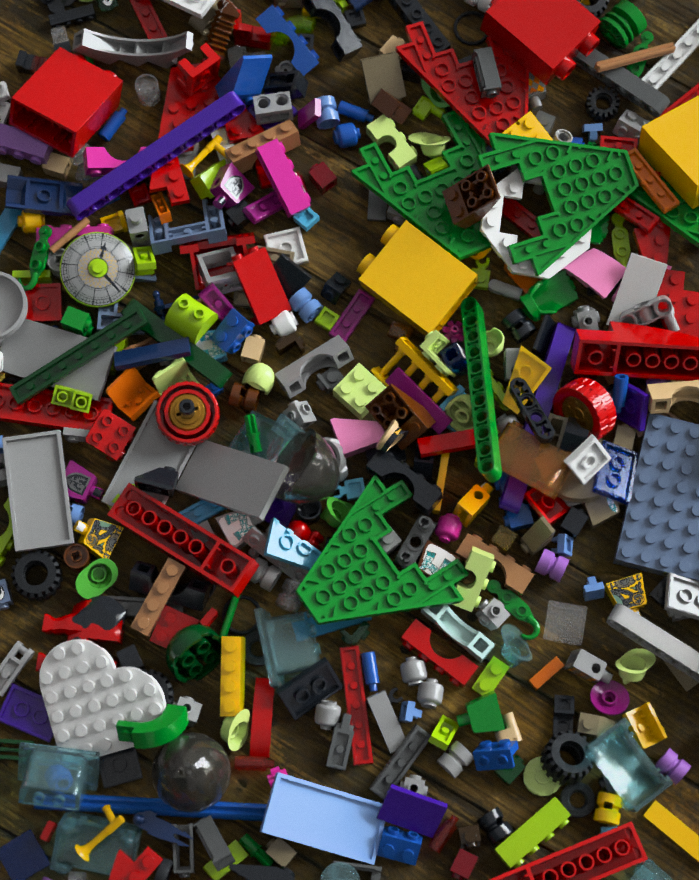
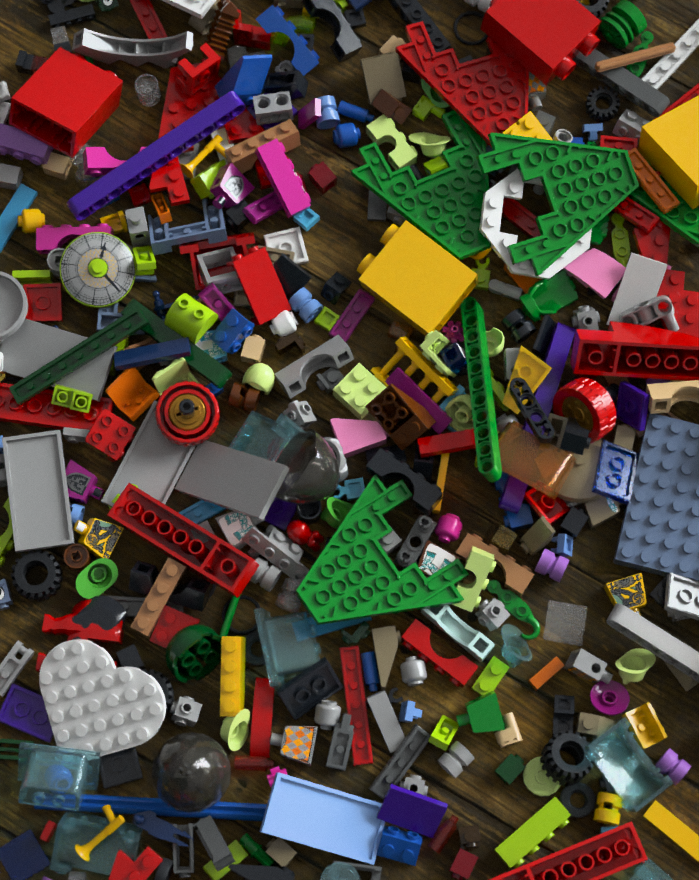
dark blue piece [5,175,83,217] -> none
green piece [18,225,52,291] -> none
medium nougat piece [49,217,90,254] -> none
green brick [60,306,95,337] -> none
blue cylinder [98,107,127,142] -> none
green arch [116,704,189,749] -> none
black slope [134,466,179,498] -> none
red tile [200,607,219,627] -> none
green axle [244,414,262,453] -> none
medium azure wing [264,518,322,571] -> none
piece [376,420,409,453] -> none
light grey head [417,678,444,709] -> none
reddish brown slope [442,164,501,229] -> none
yellow torso [453,482,493,528] -> none
dark grey window [471,47,502,98] -> none
blue bracket [473,739,519,771] -> none
black wheel [477,807,514,845] -> none
white tile [564,434,611,485] -> none
medium blue tile [583,576,605,601] -> none
blue cylinder [612,374,629,413] -> none
none -> torso [270,726,318,766]
none -> dark tan slope [371,625,401,690]

